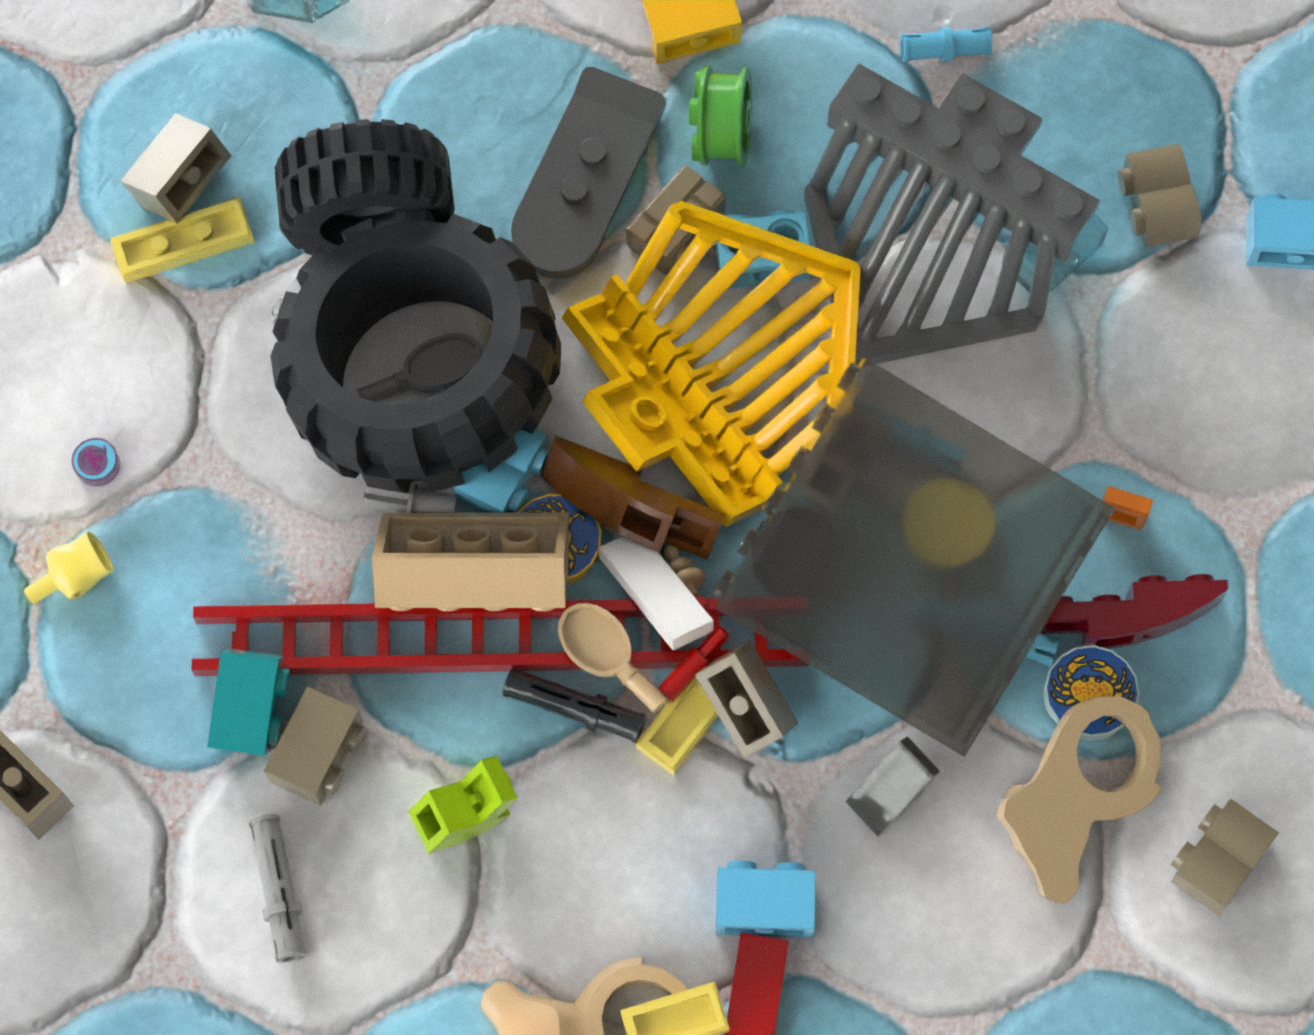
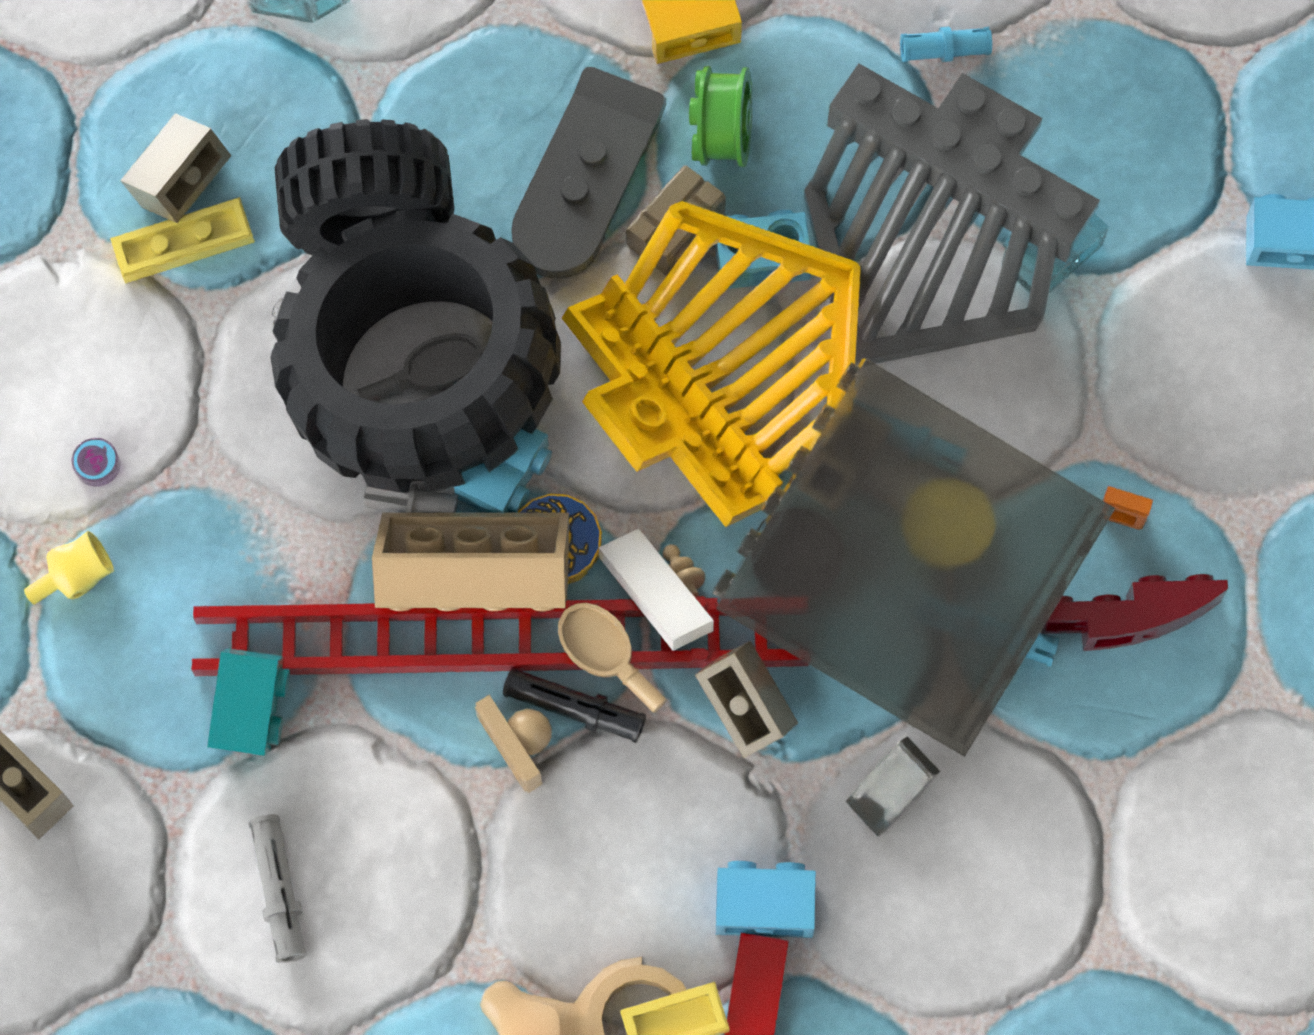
dark tan brick [264,686,366,806] -> none
lime brick [408,756,518,854] -> none
reddish brown slope [541,435,725,559] -> none
light yellow tile [636,678,719,775] -> none
red pin [658,626,730,702] -> none
tan animal [997,696,1162,904] -> none
tile [1043,645,1140,741] -> none
dark tan brick [1118,144,1202,248] -> none
dark tan brick [1171,798,1279,916] -> none
none -> tan tile [475,694,552,793]

